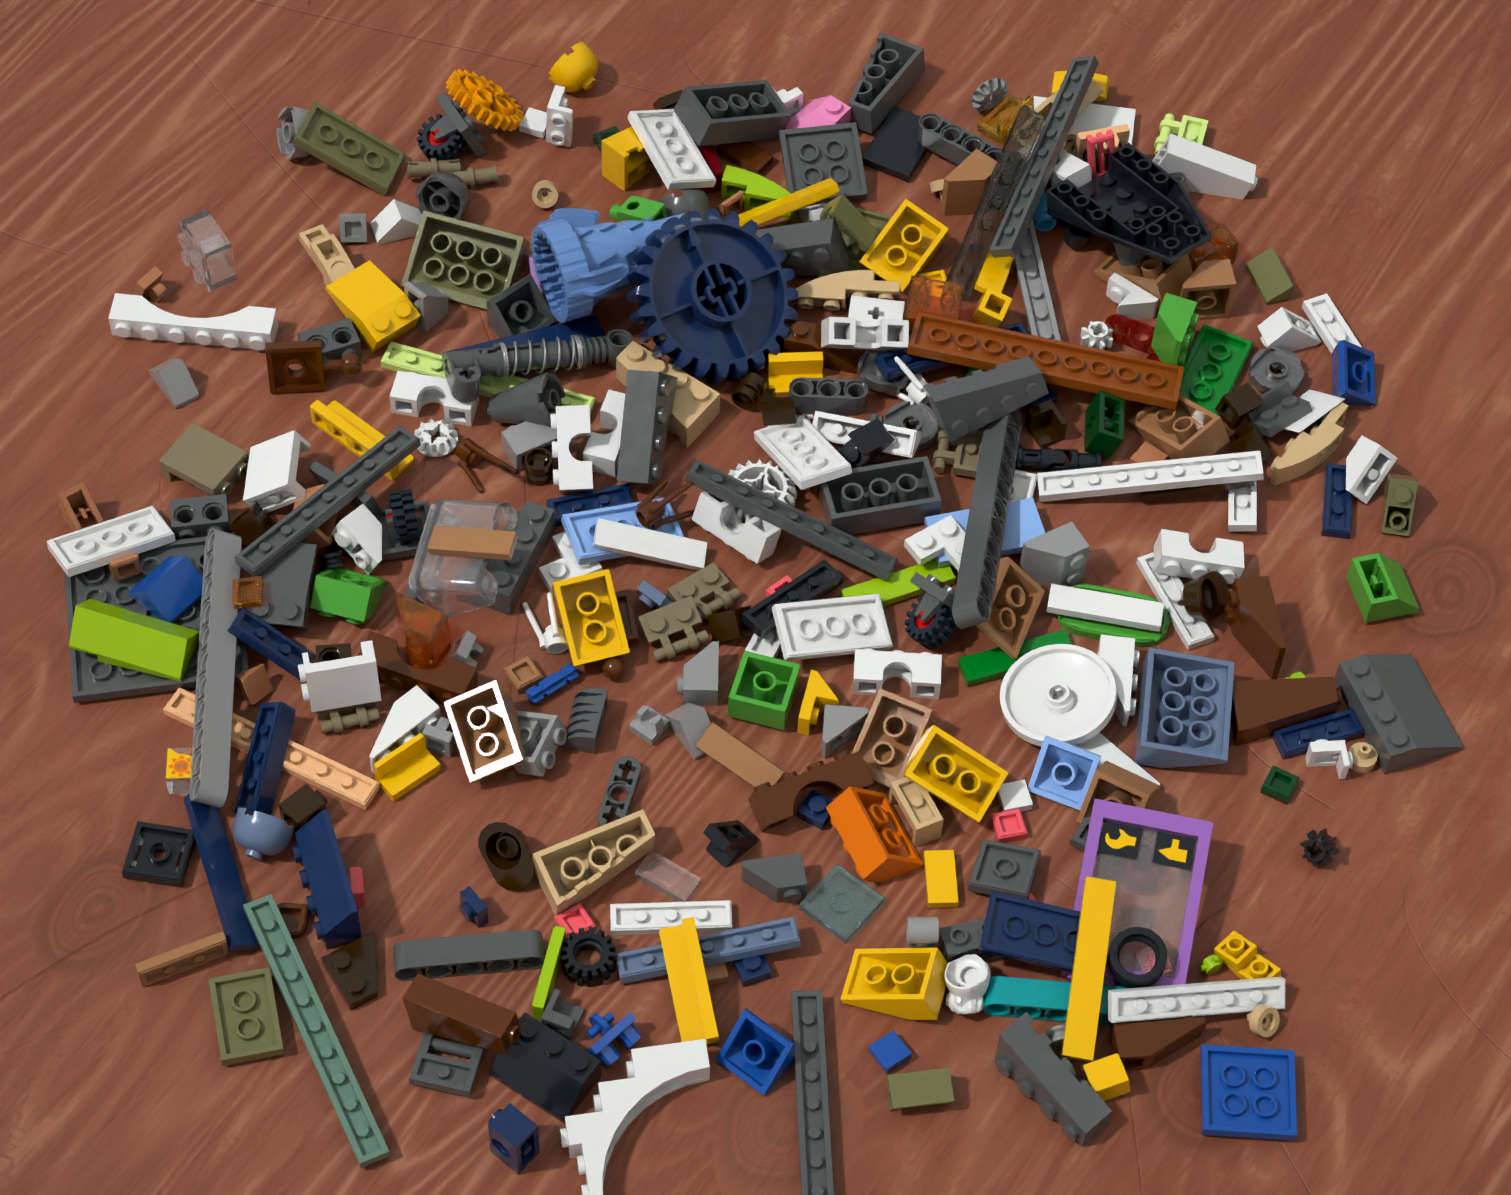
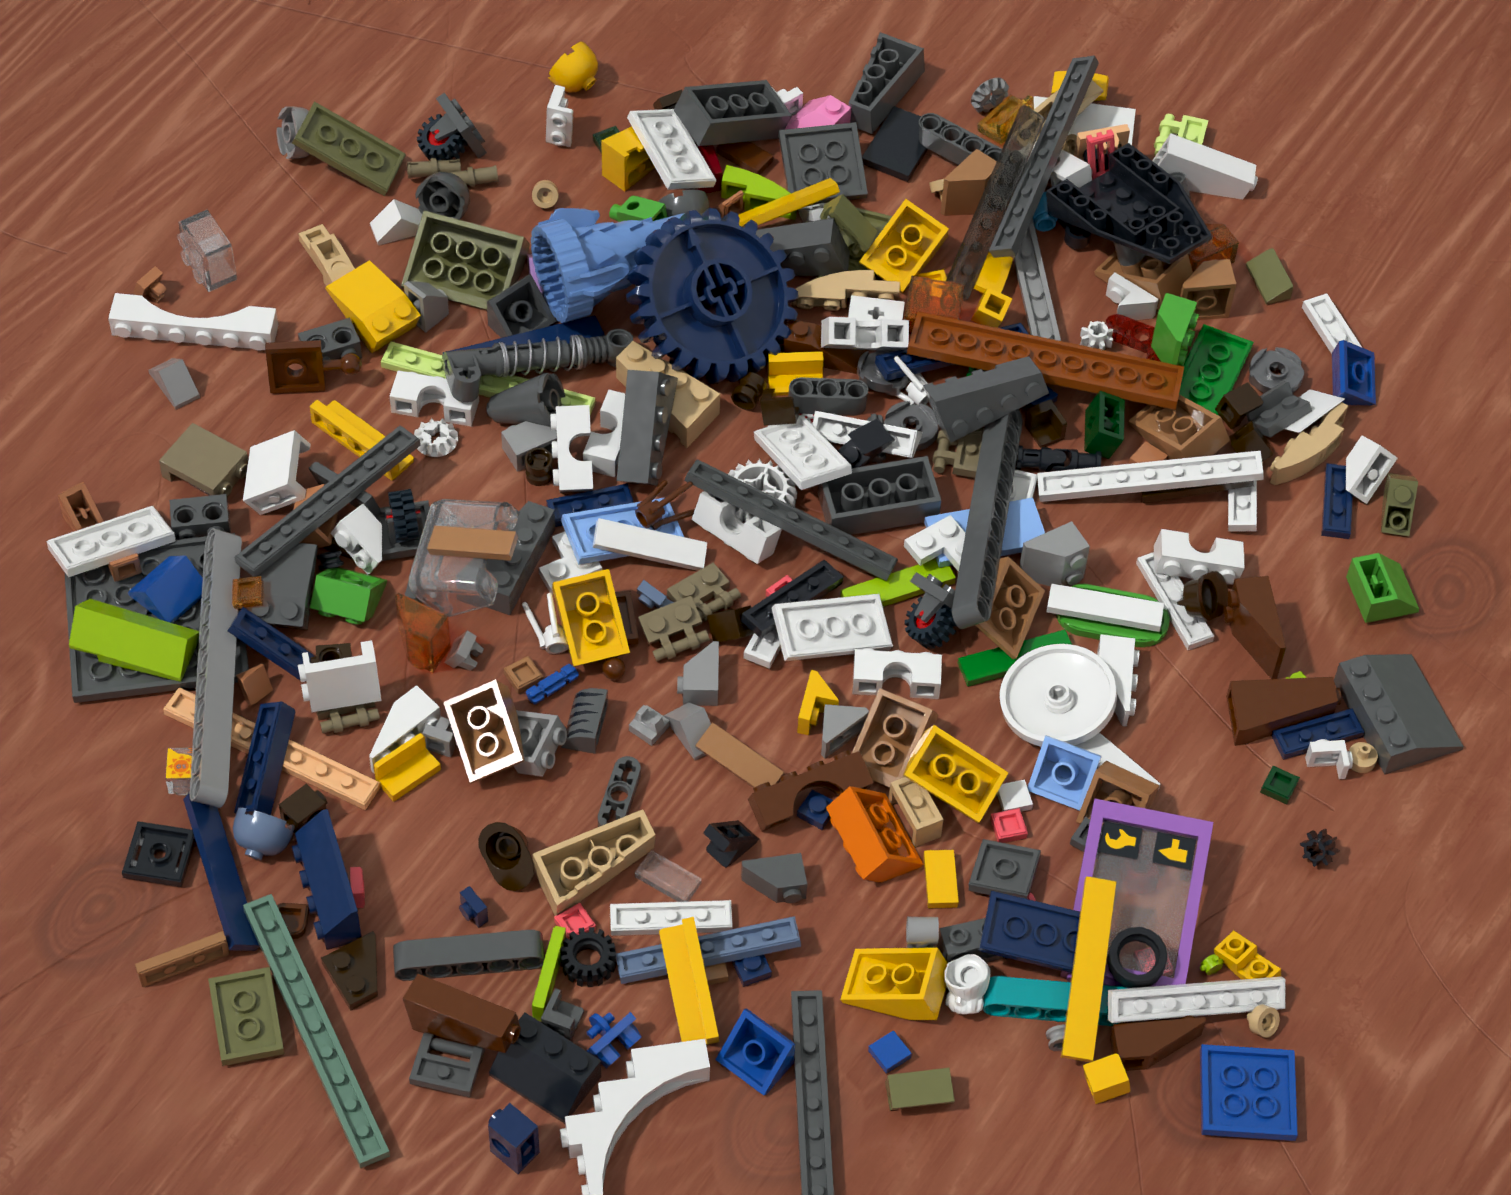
dark brown panel [230,502,275,547] -> none
light grey tile [339,213,368,243] -> none
reddish brown arch [357,631,478,705] -> none
light orange gear [446,69,524,132] -> none
reddish brown plant [455,438,518,493] -> none
white tile [519,107,547,138] -> none
bright green brick [728,650,801,730] -> none
clear light blue tile [799,864,884,943] -> none
dark grey wedge [994,1012,1112,1147] -> none
sand blue slope [1134,647,1235,768] -> none
white slope [1257,307,1321,351] -> none

